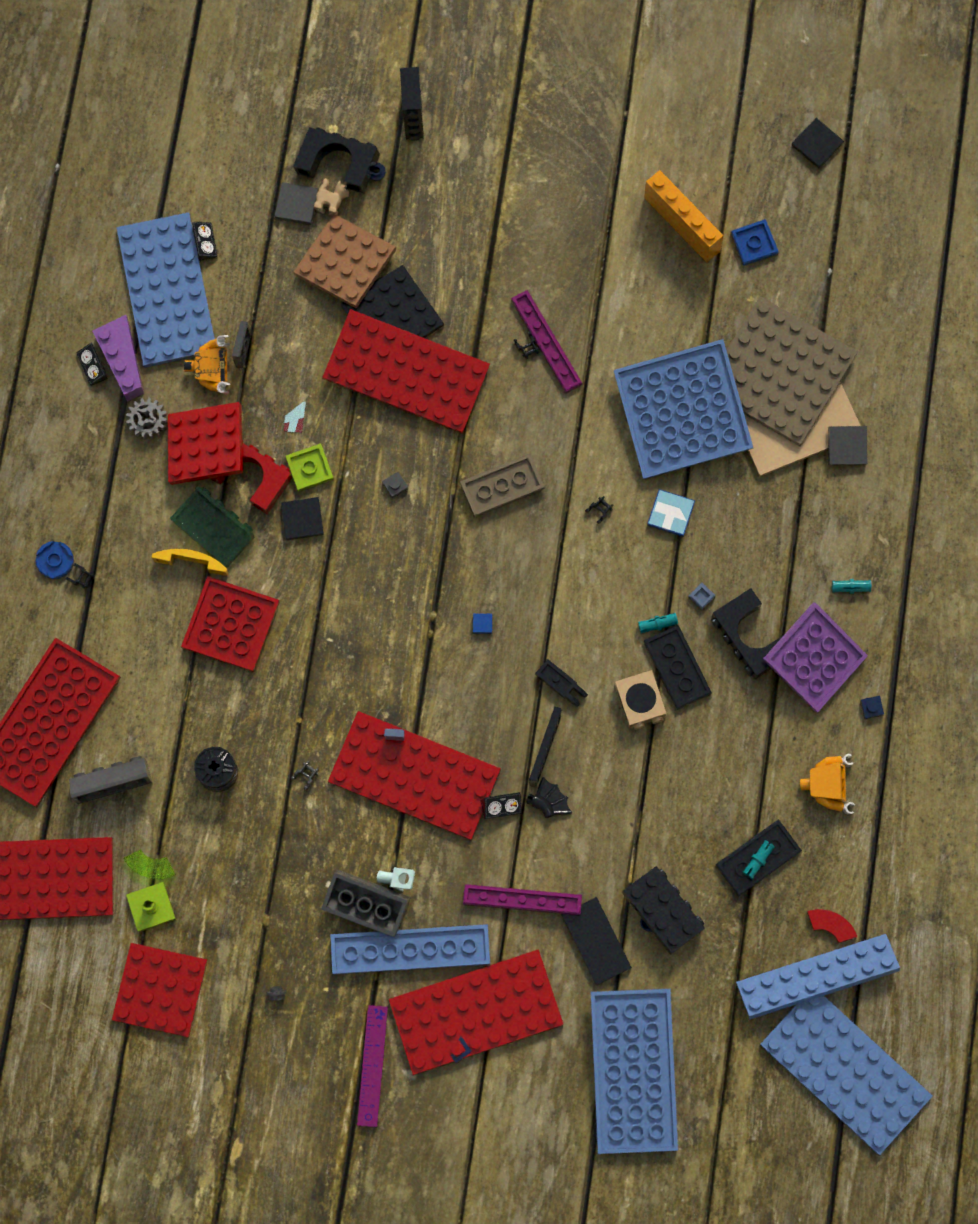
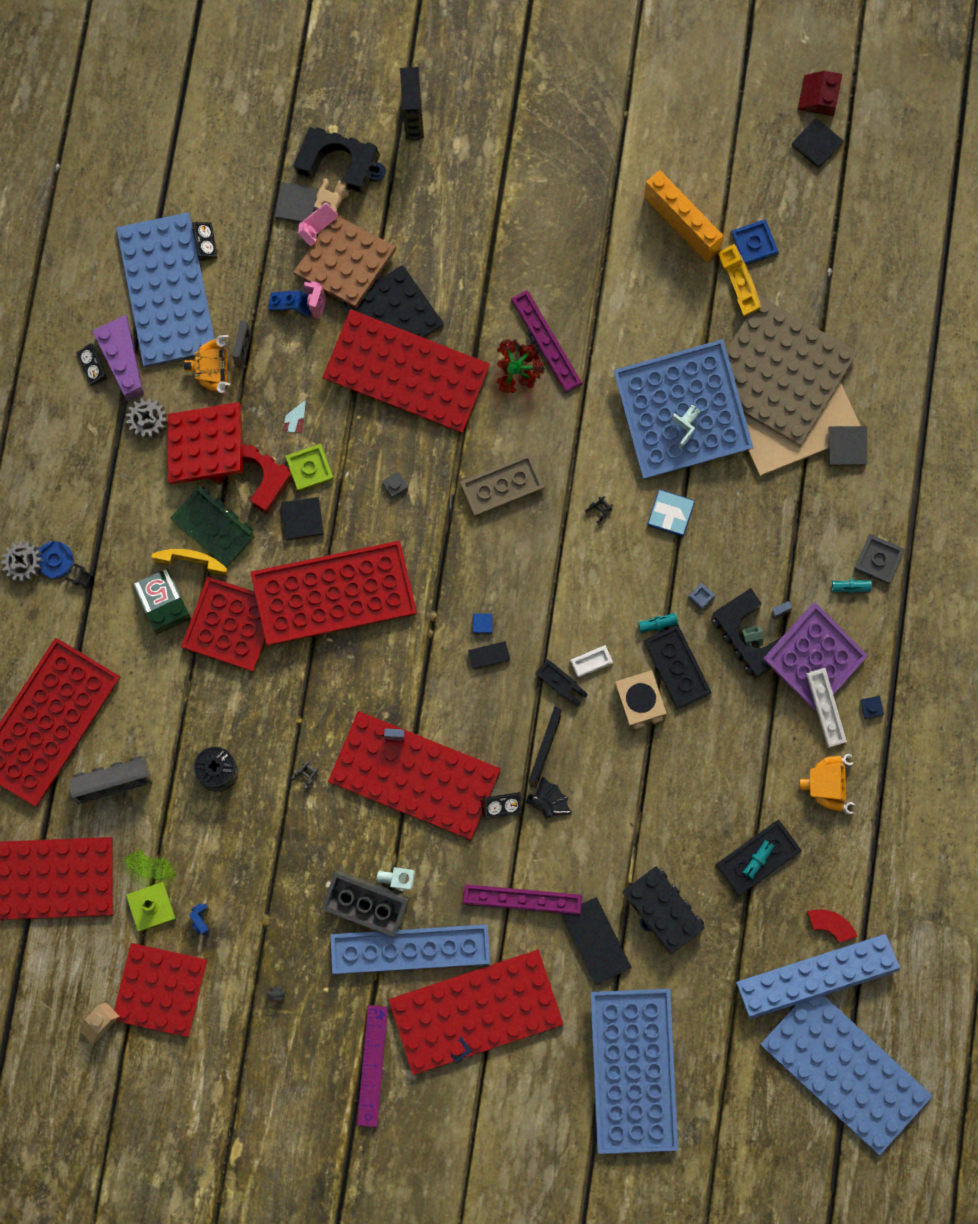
none -> light grey gear [1,541,44,583]
none -> tan slope [79,1003,120,1045]
none -> dark green slope [133,568,191,635]
none -> blue bracket [189,903,211,936]
none -> red plate [250,540,417,646]
none -> blue bracket [268,291,311,317]
none -> bright pink bracket [298,203,338,247]
none -> bright pink bracket [304,281,327,320]
none -> black tile [468,641,510,670]
none -> clear red plant [496,339,546,393]
none -> white tile [570,645,613,678]
none -> light aqua bracket [672,405,701,449]
none -> yellow slope [718,244,761,316]
none -> sand green tile [741,625,764,647]
none -> sand blue tile [771,601,793,620]
none -> dark red slope [798,71,843,117]
none -> white tile [806,668,847,748]
none -> dark grey tile [854,534,905,584]

